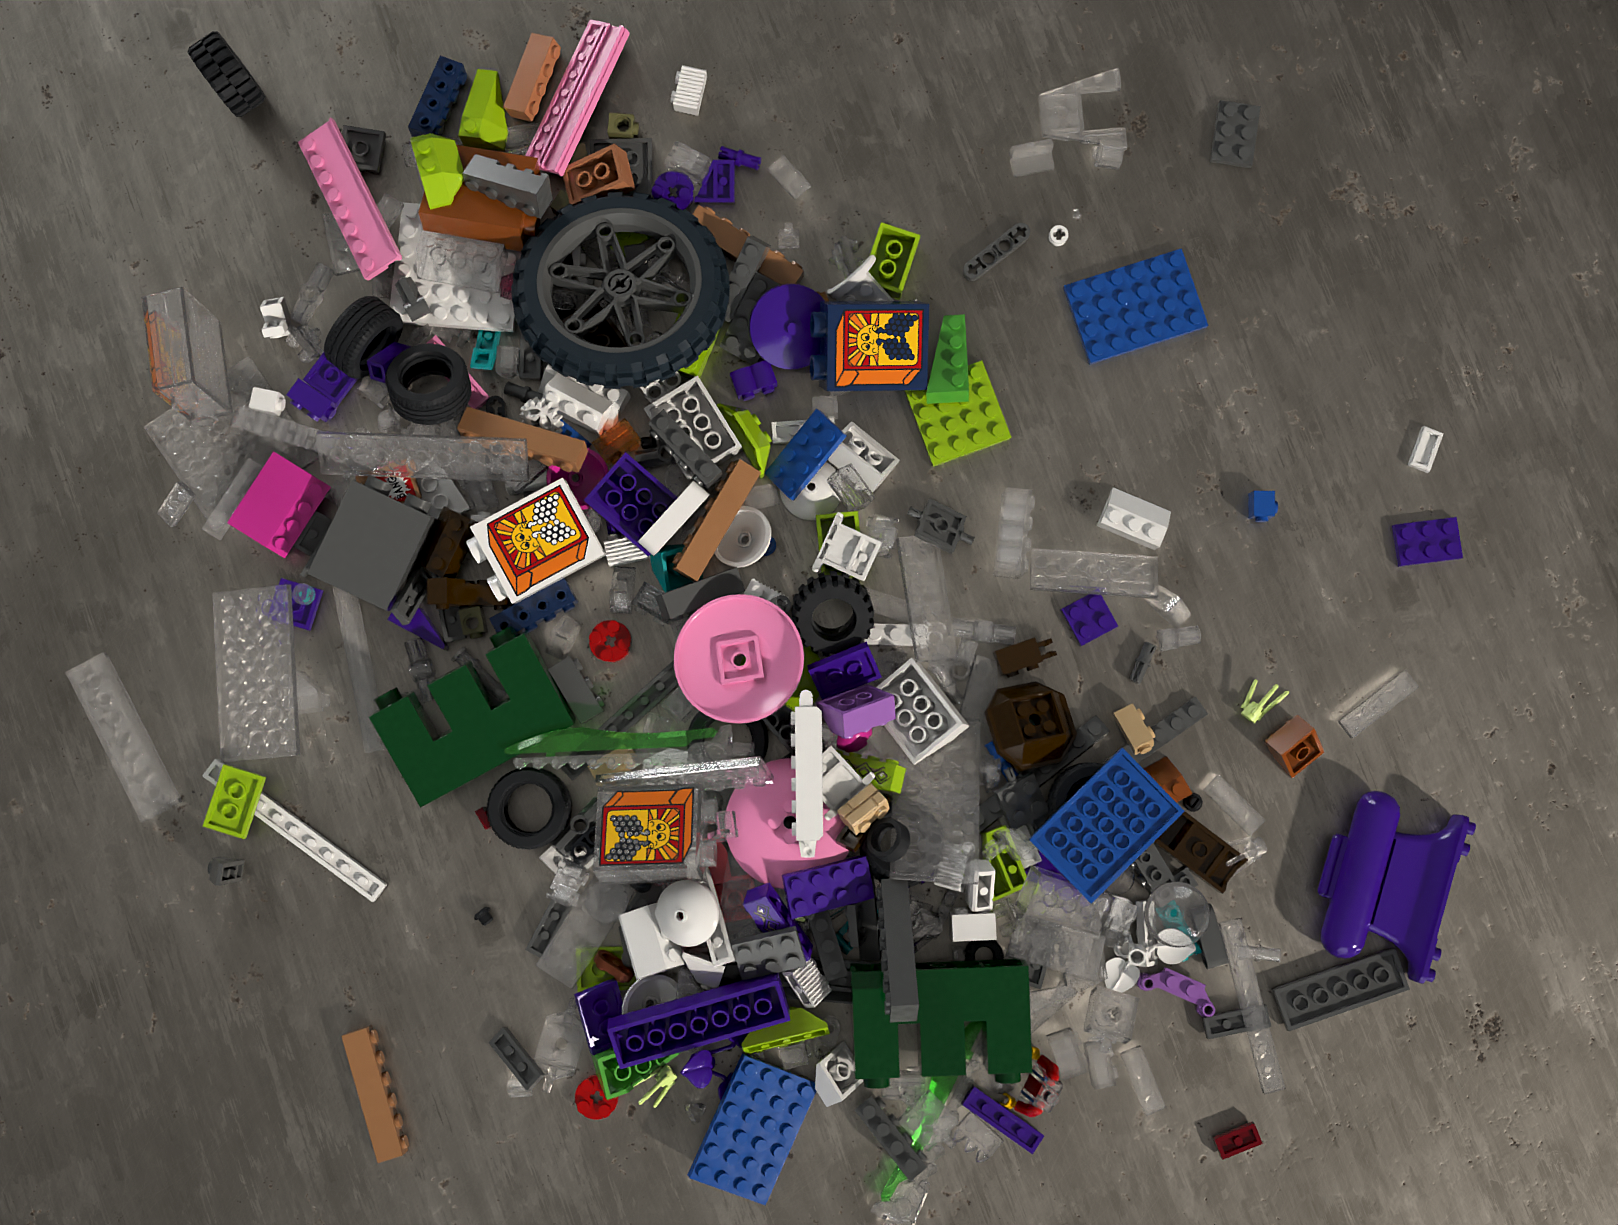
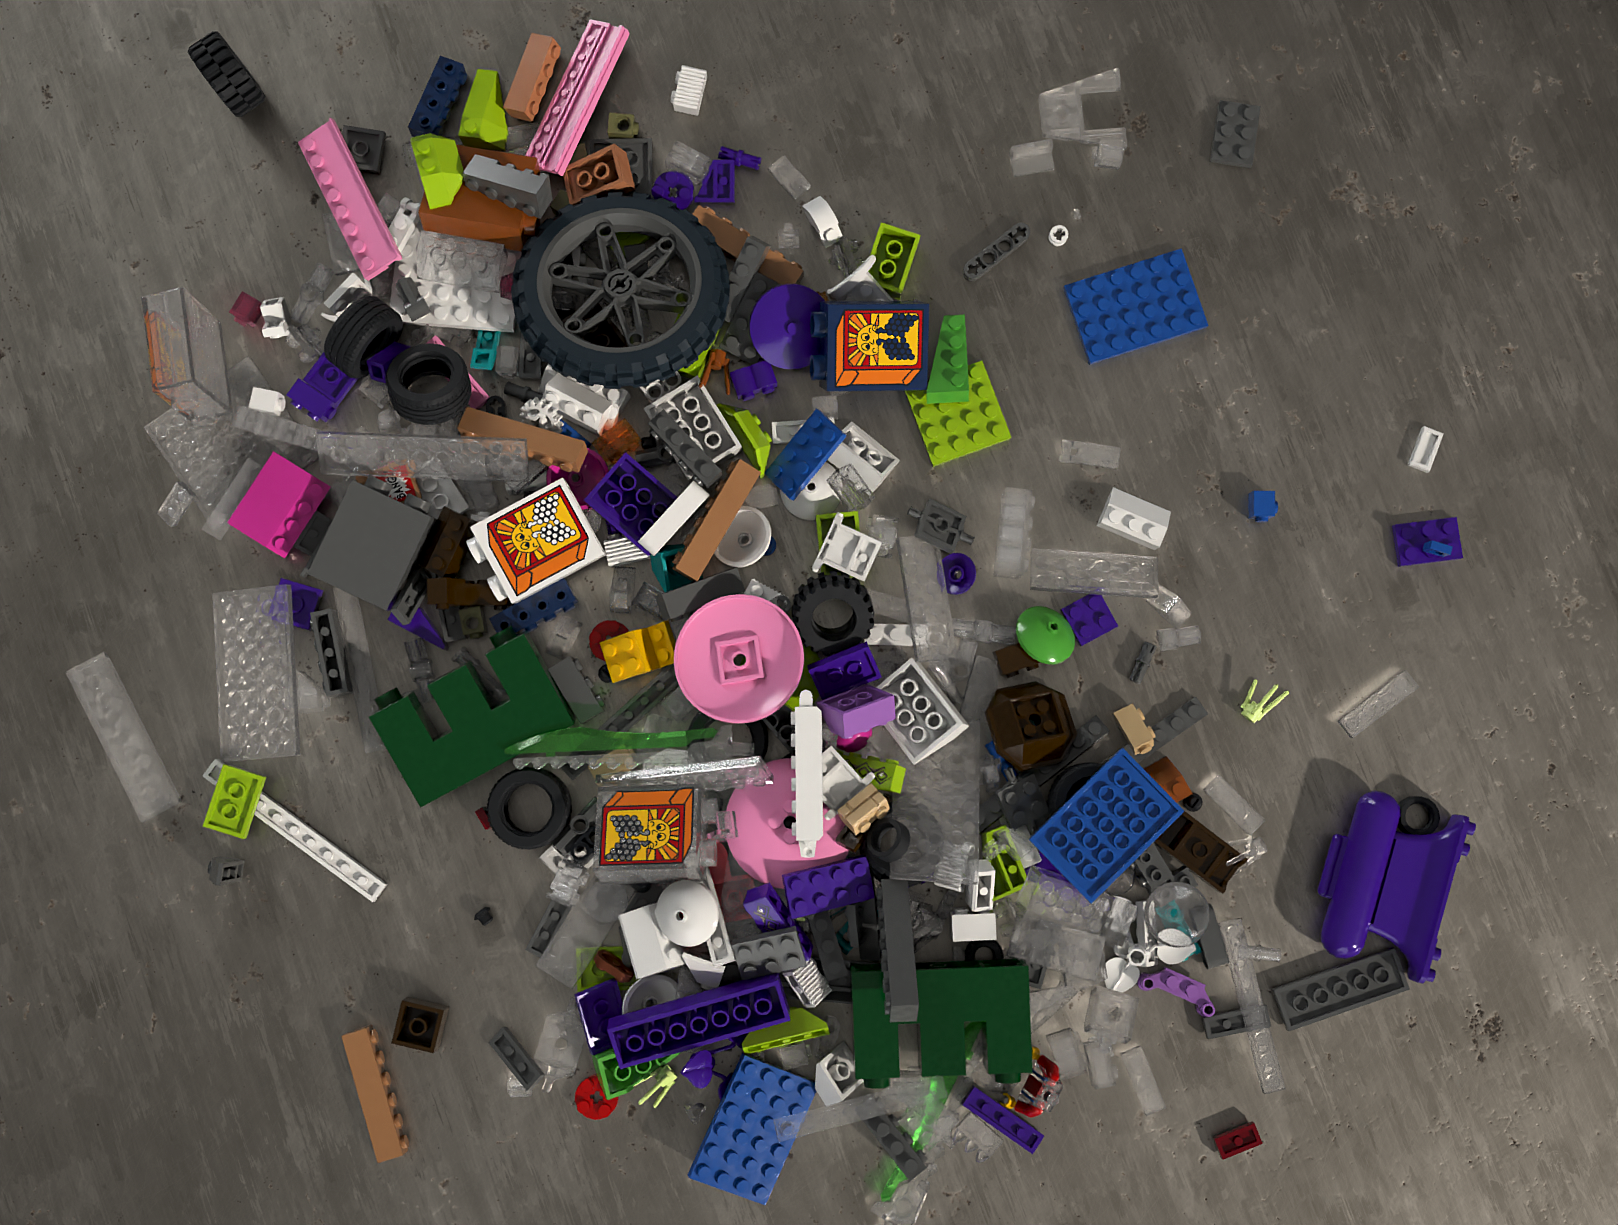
clear tile [292,583,316,605] -> none
dark orange slope [1265,715,1324,778] -> none
none -> clear pink brick [229,291,262,328]
none -> dark grey brick [310,608,354,697]
none -> white piece [321,273,374,322]
none -> white plate [388,197,421,253]
none -> dark brown brick [391,997,450,1053]
none -> black piece [598,664,612,683]
none -> yellow bracket [600,620,676,683]
none -> dark orange plant [698,349,730,395]
none -> clear plate [773,1076,948,1142]
none -> white brick [802,196,843,248]
none -> dark purple dish [936,553,976,595]
none -> bright green dish [1016,606,1075,664]
none -> clear plate [1059,440,1121,470]
none -> black tyre [1398,796,1440,835]
none -> blue tile [1422,540,1453,557]

